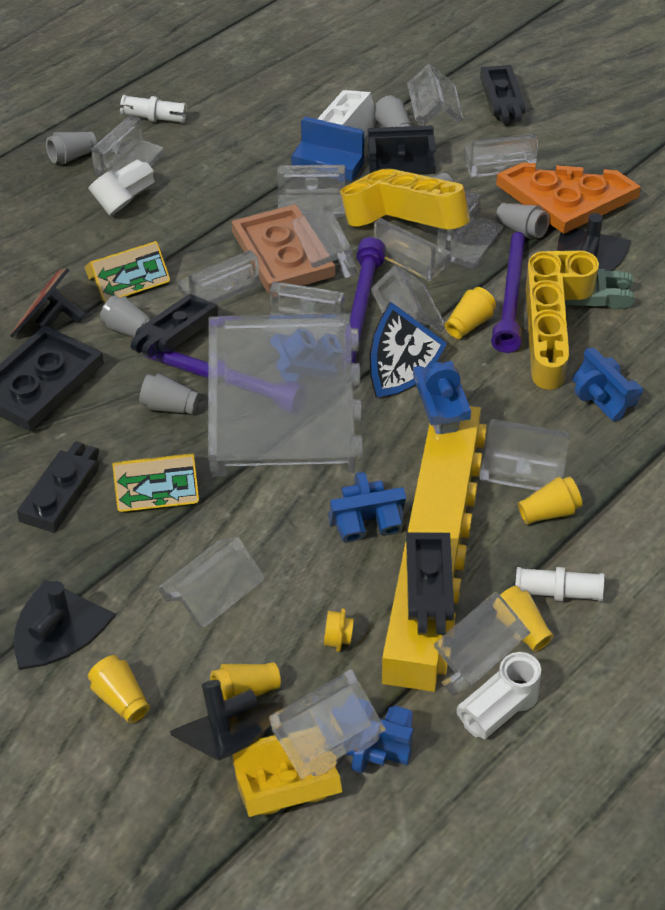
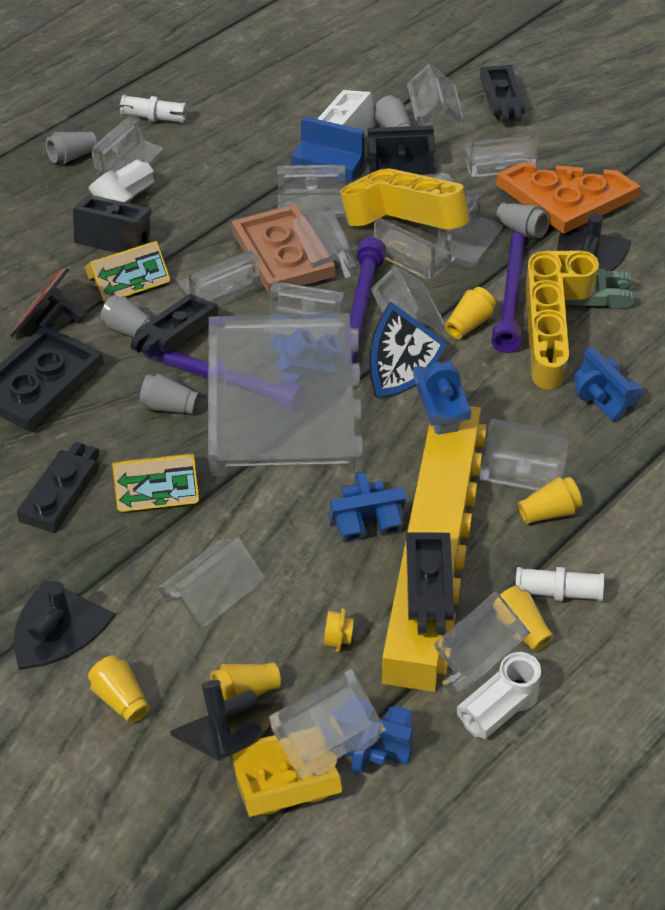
none -> black hinge [73,194,151,253]

